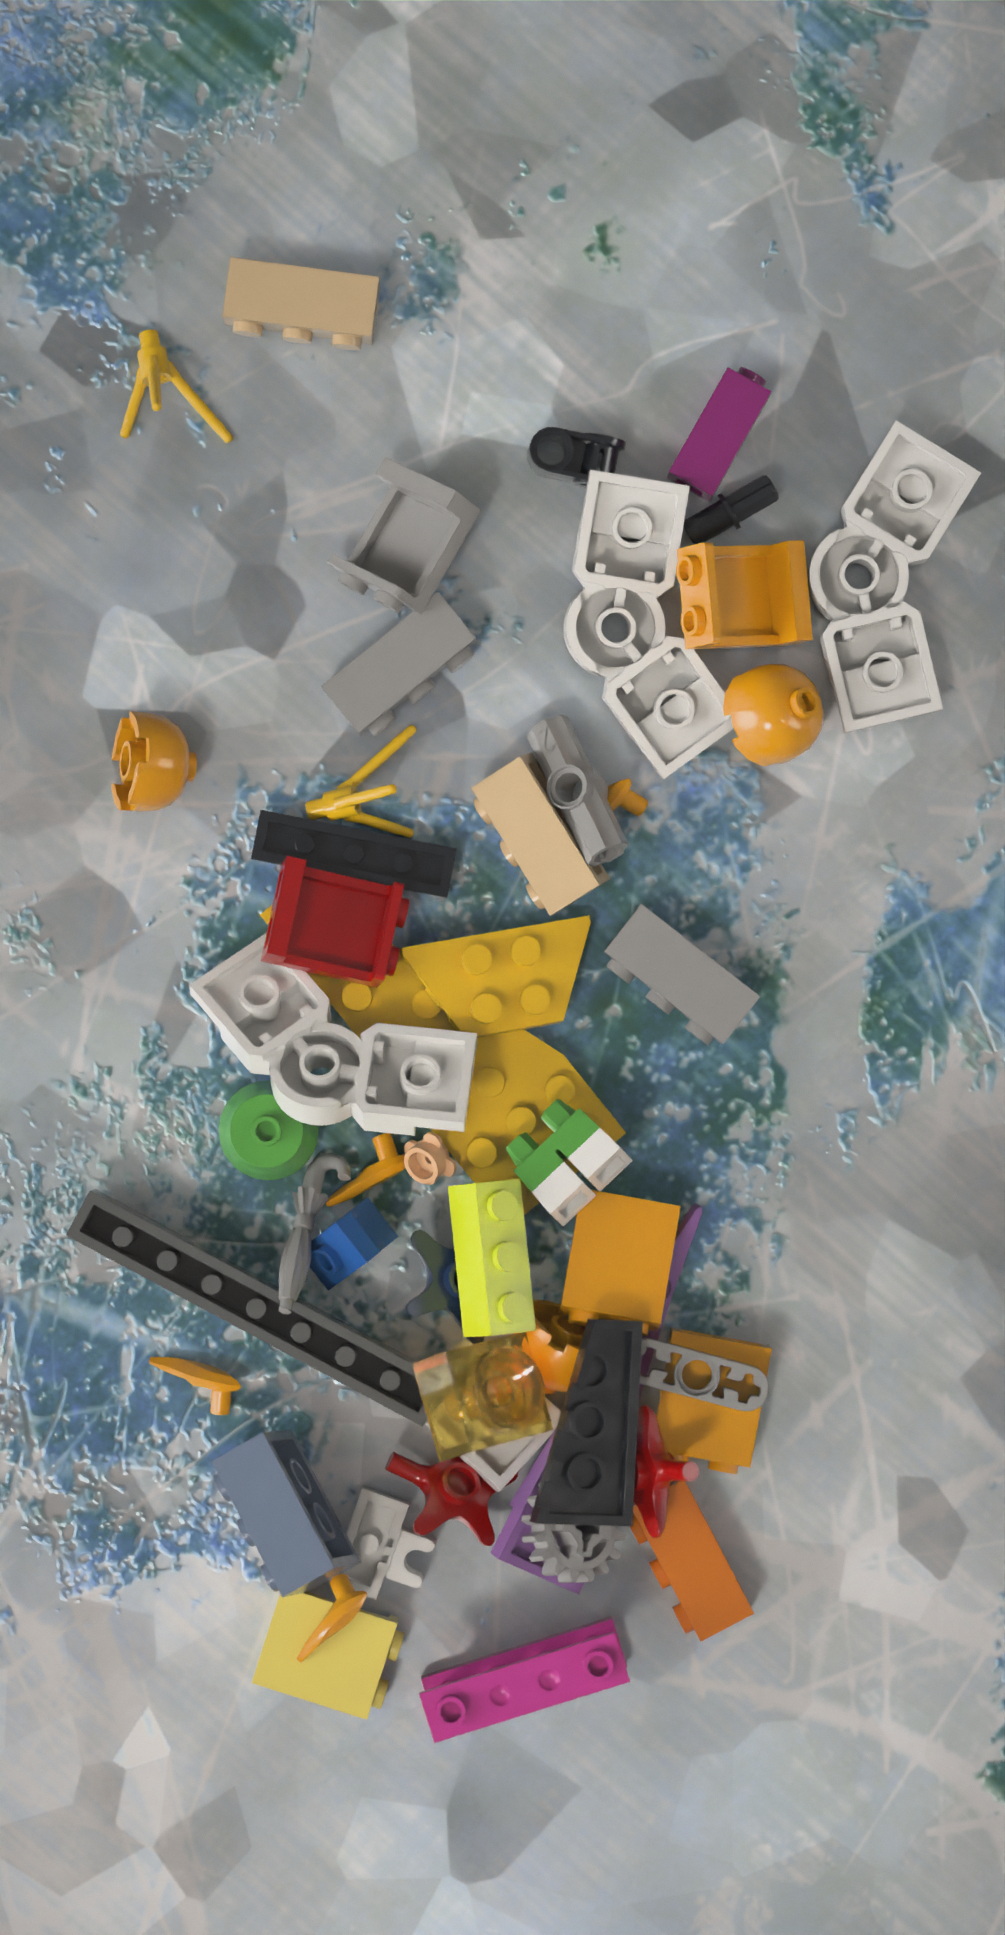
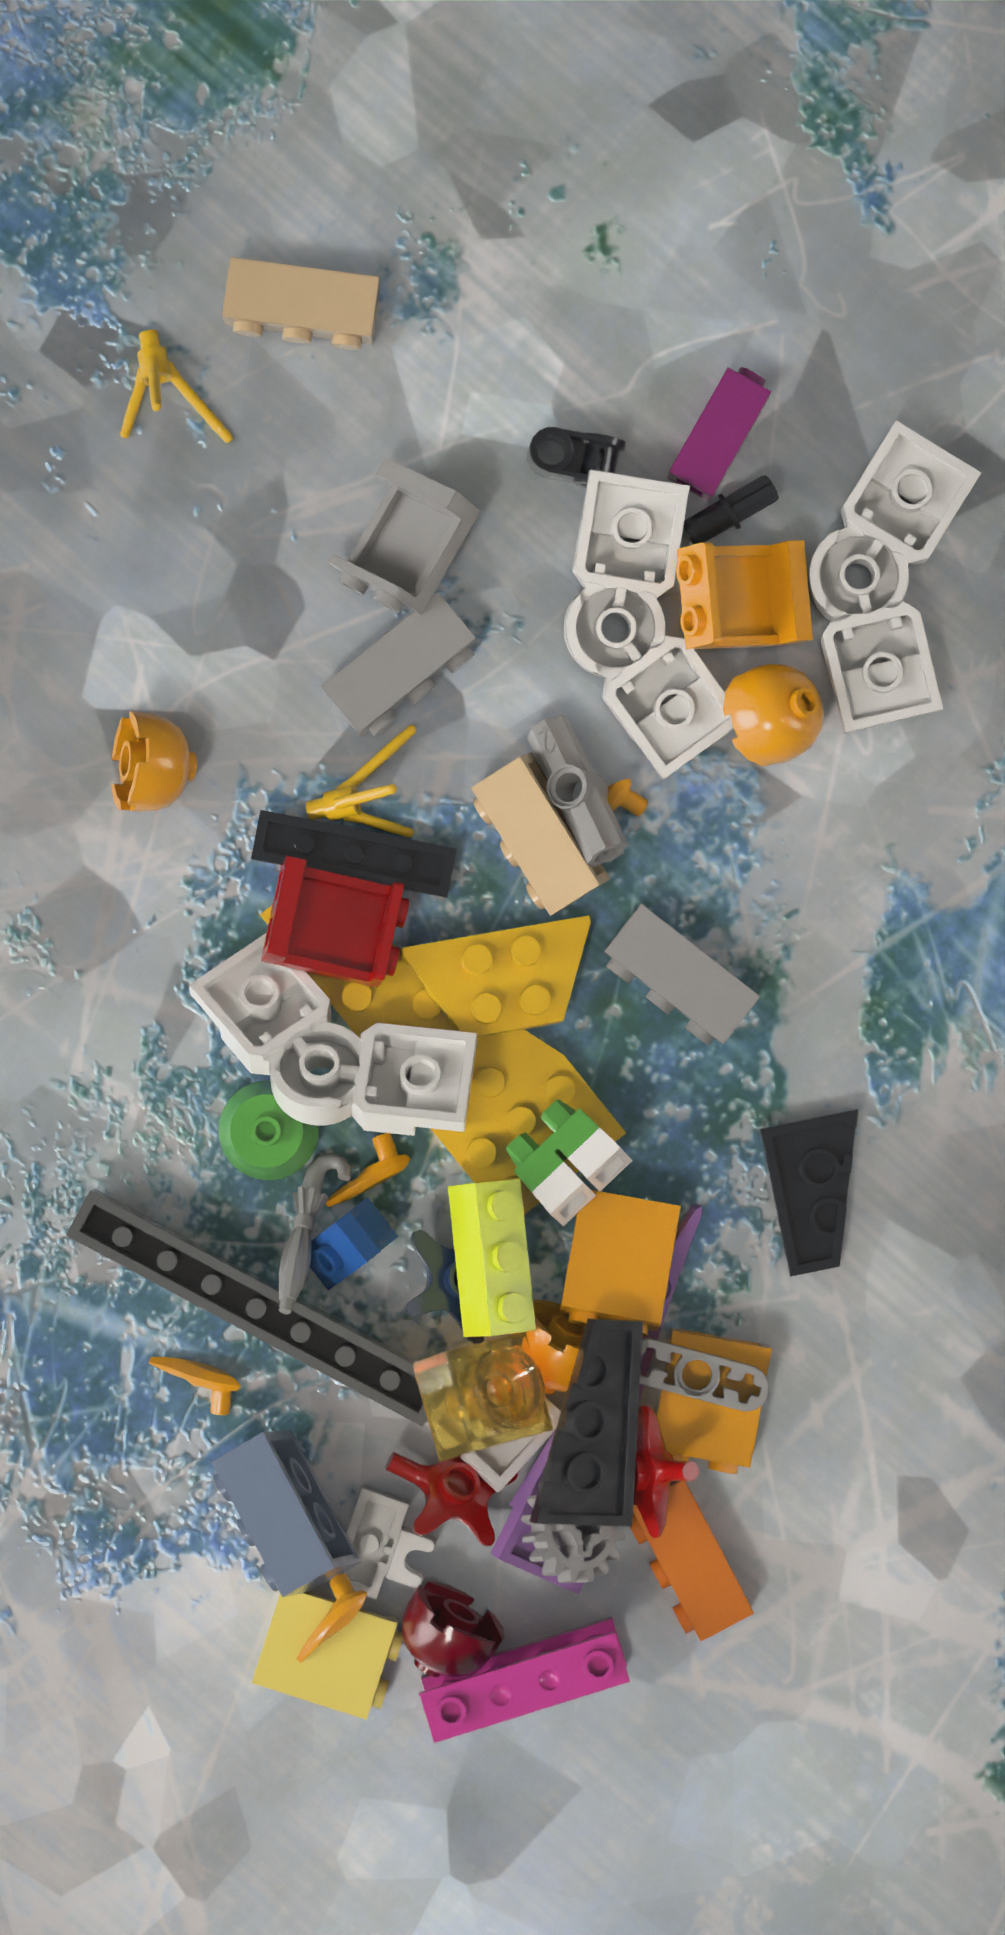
light nougat plate [404,1132,457,1185] -> none
none -> dark red cylinder [402,1581,505,1677]
none -> black wing [759,1109,859,1277]

